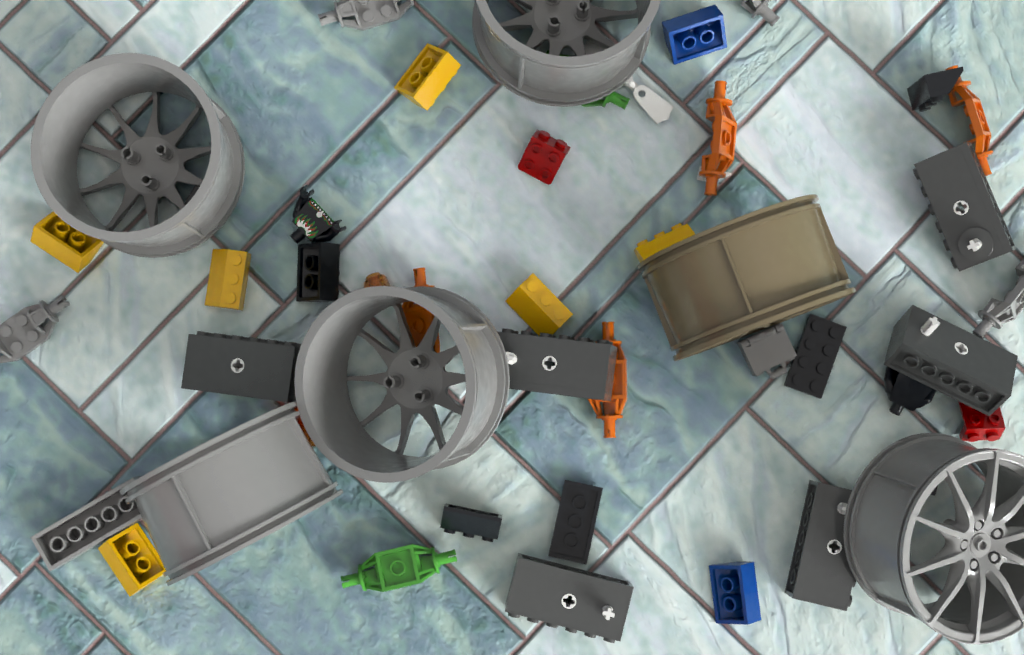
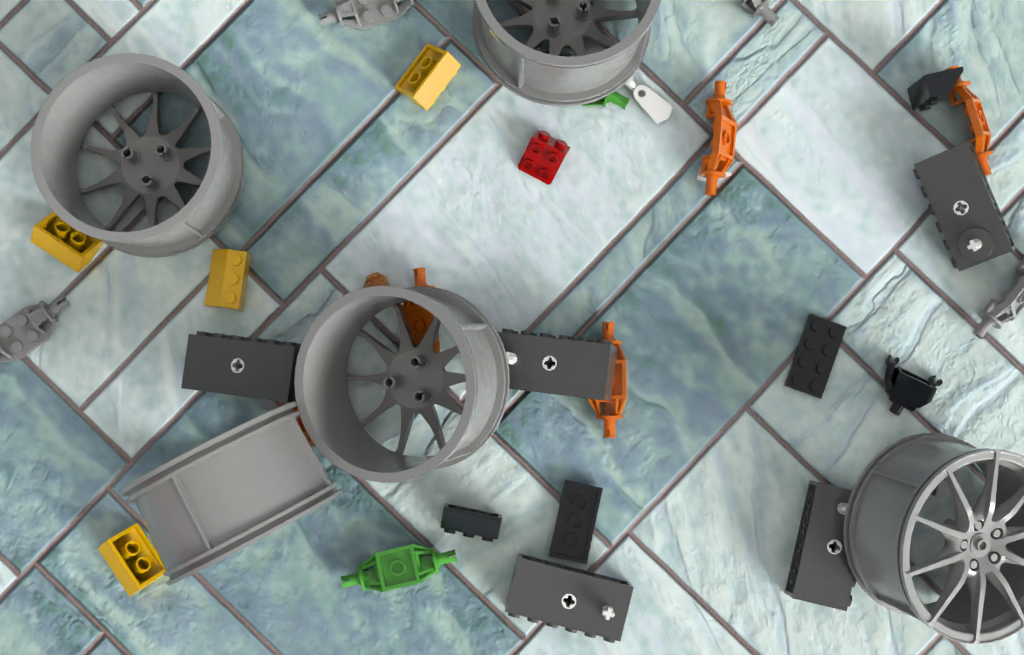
light grey brick [31,476,142,571] -> none
black torso [290,185,346,244] -> none
black slope [296,242,340,302] -> none
yellow slope [505,273,573,336] -> none
yellow slope [634,223,695,263] -> none
dark tan wheel [637,194,856,361] -> none
blue slope [662,5,727,65] -> none
blue slope [709,562,761,625] -> none
light grey piece [737,323,797,379] -> none
dark grey piece [884,305,1018,416] -> none
red bracket [958,401,1006,442] -> none

